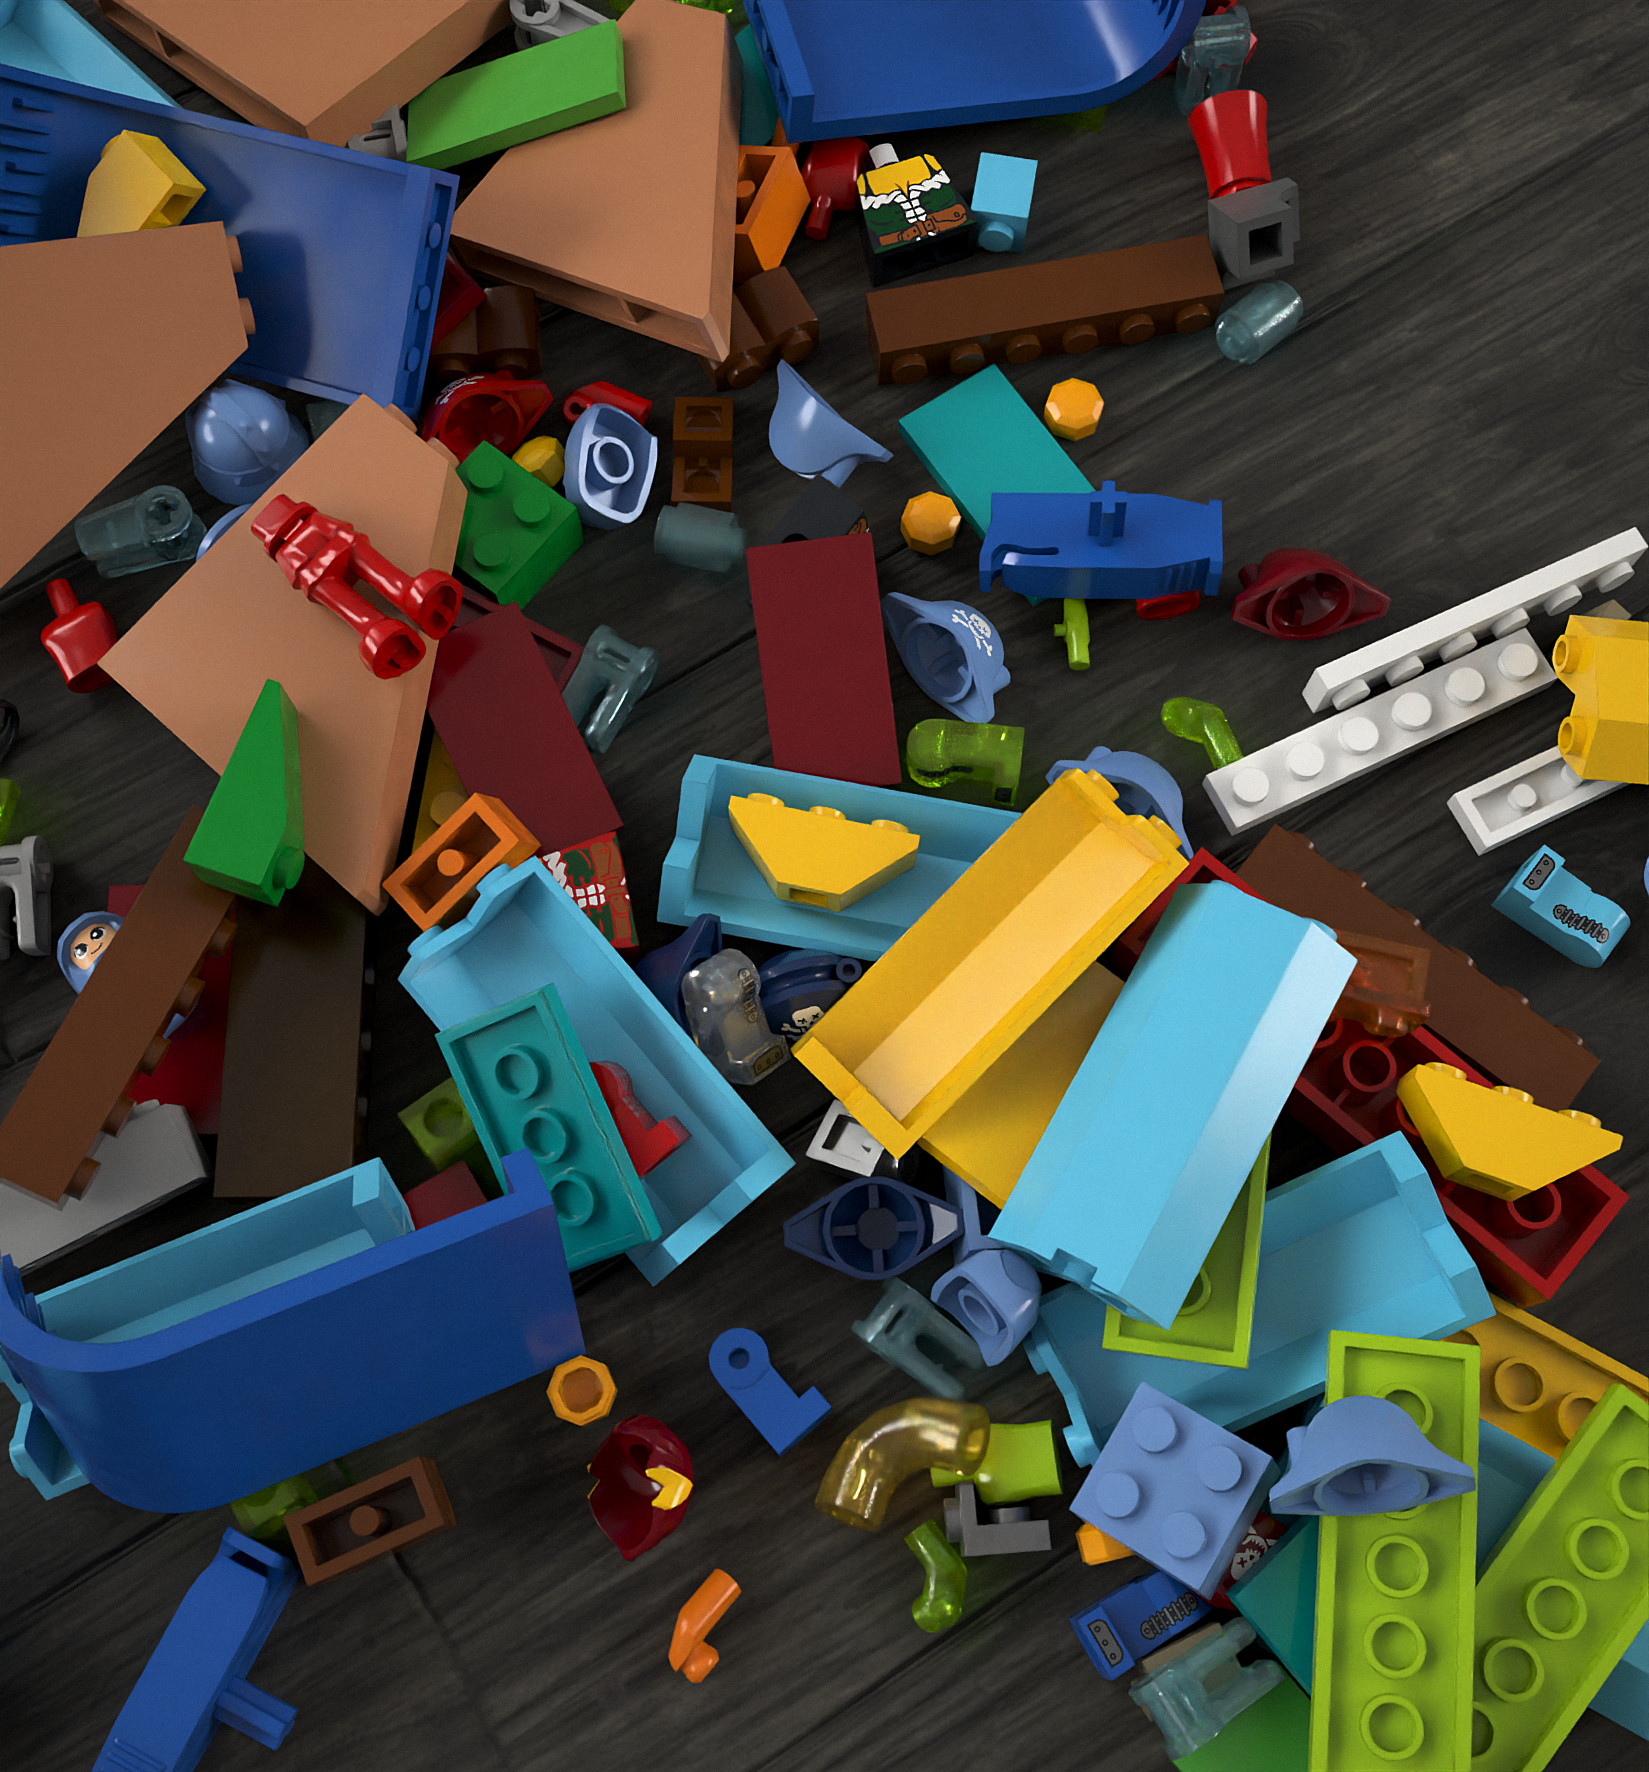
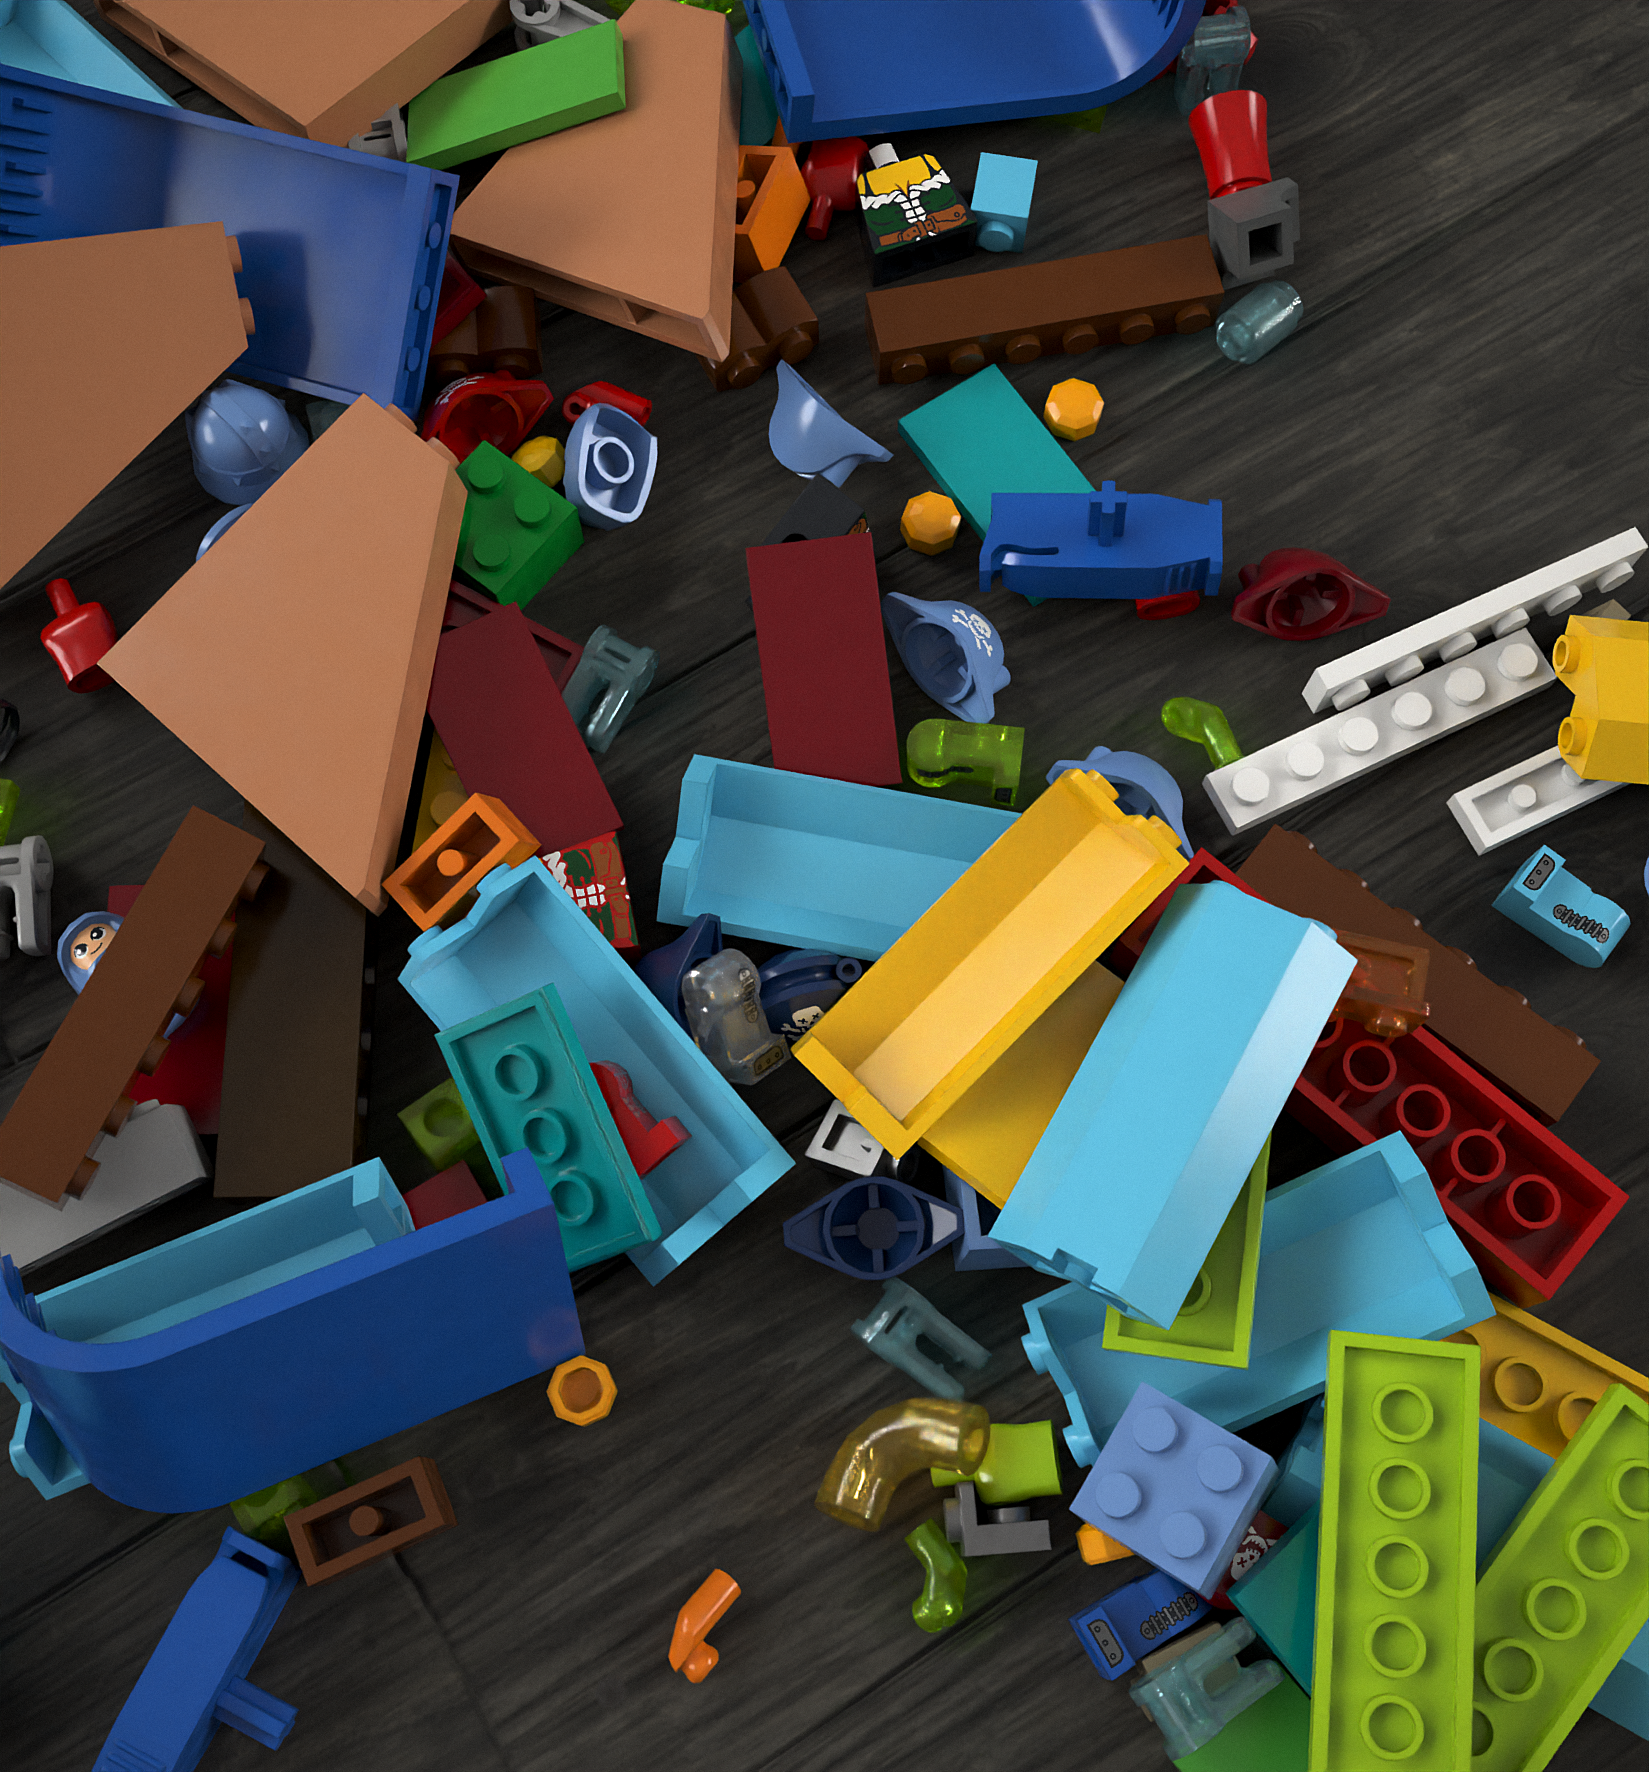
clear light blue piece [75,485,207,579] -> none
yellow slope [76,130,207,238] -> none
green slope [183,679,305,907] -> none
red piece [251,494,463,680] -> none
dark red hair [587,1414,694,1562] -> none
clear light blue brick [654,502,747,574] -> none
reddish brown slope [671,397,734,518] -> none
blue leg [709,1328,832,1458] -> none
yellow slope [728,793,920,912] -> none
medium blue piece [930,1249,1042,1367] -> none
lime helmet [1053,598,1090,670] -> none
medium blue hat [1269,1396,1476,1516] -> none
yellow slope [1396,1062,1623,1202] -> none

